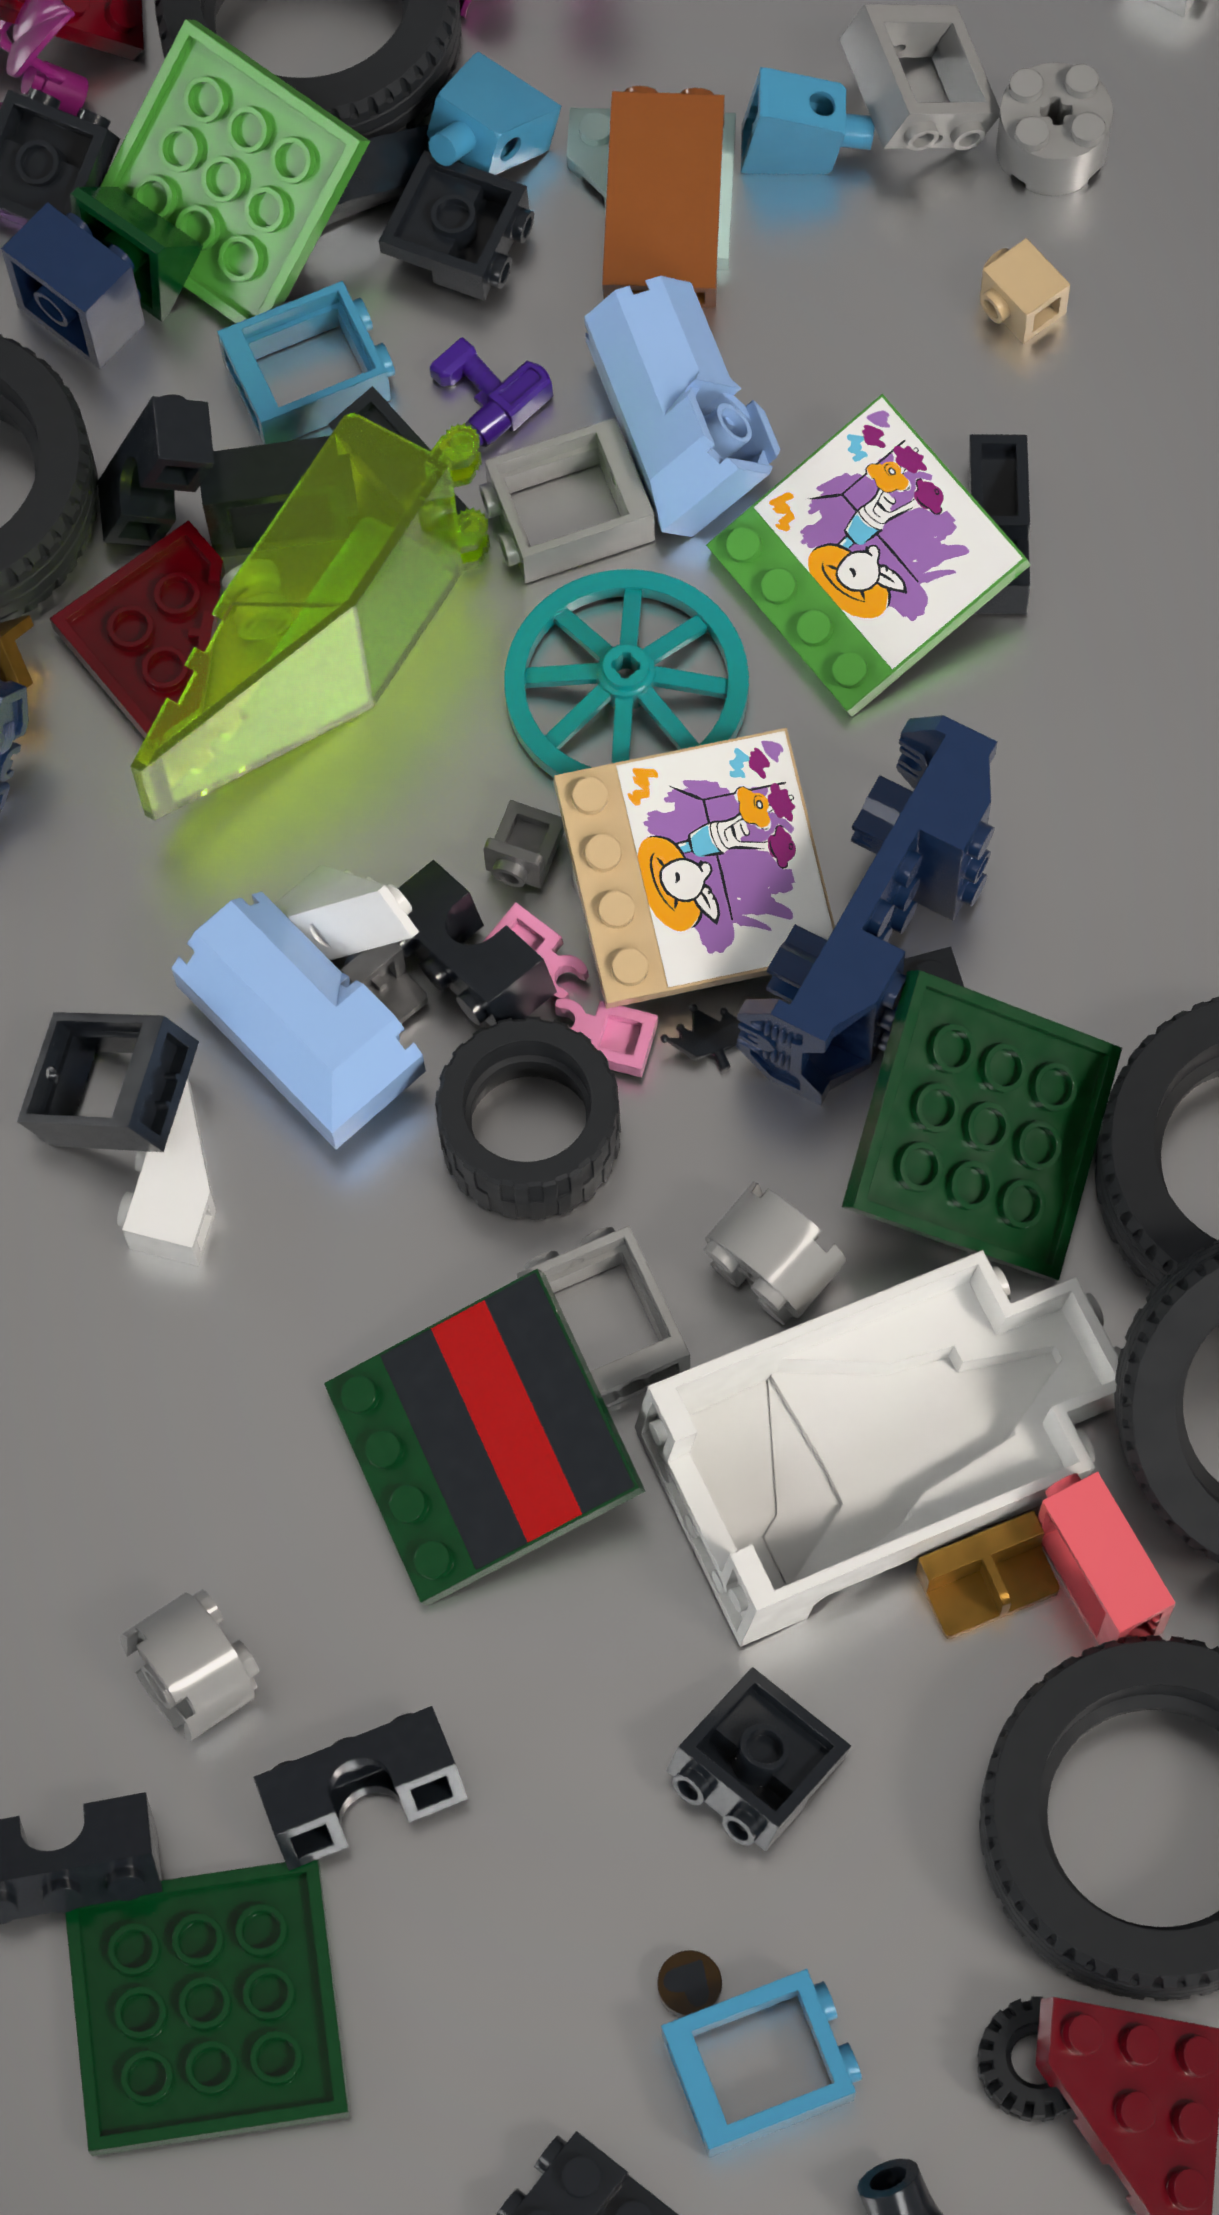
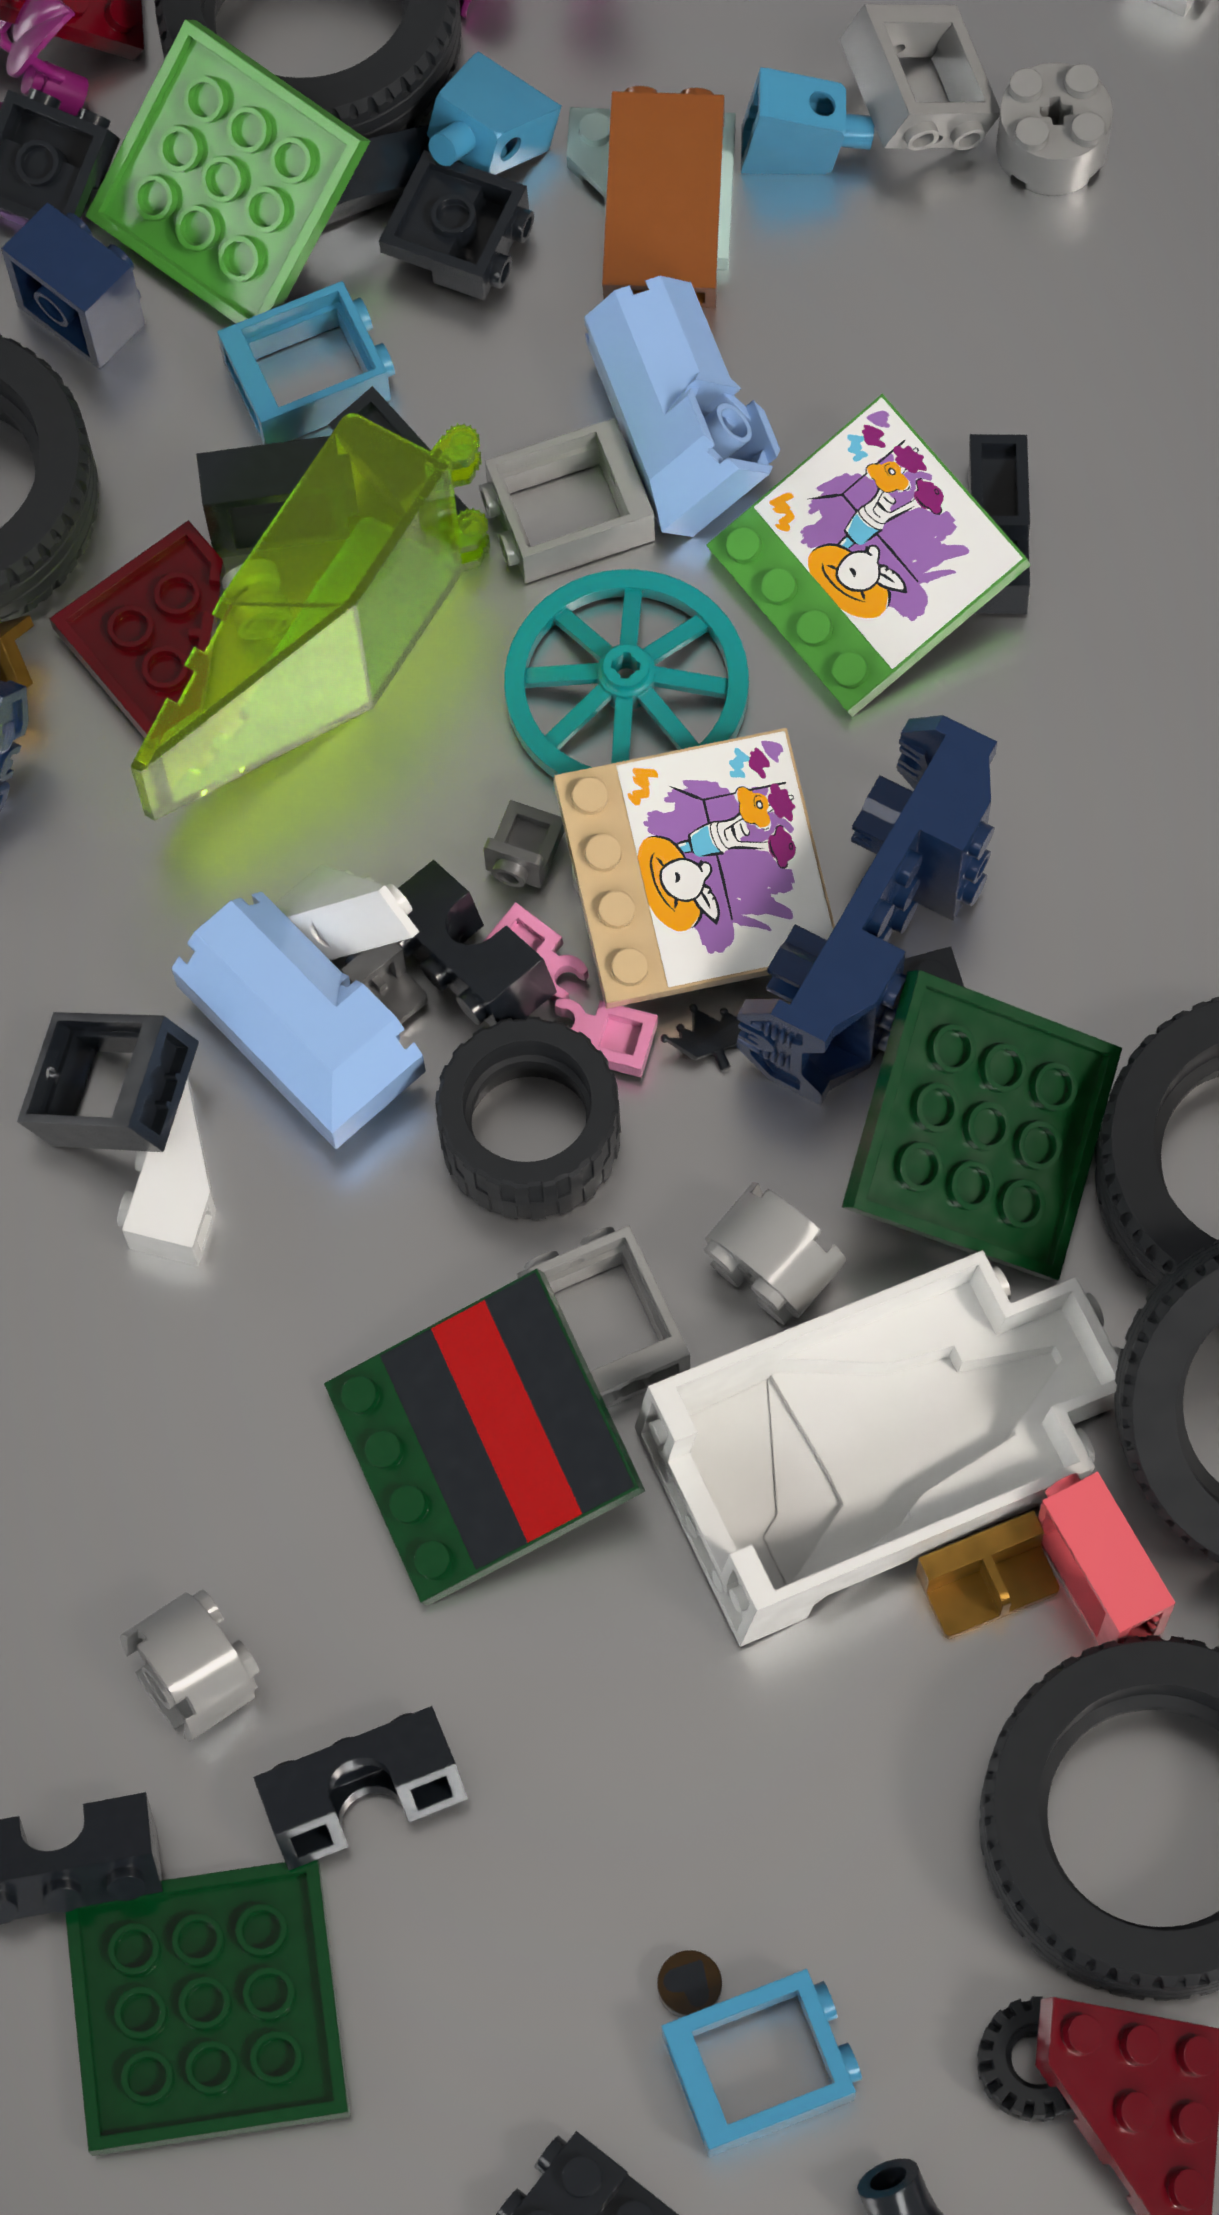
dark green slope [70,187,203,322] -> none
black arch [98,394,215,546] -> none
dark purple piece [430,337,553,468] -> none
black plate [667,1667,851,1851] -> none
tan brick [980,238,1071,344] -> none

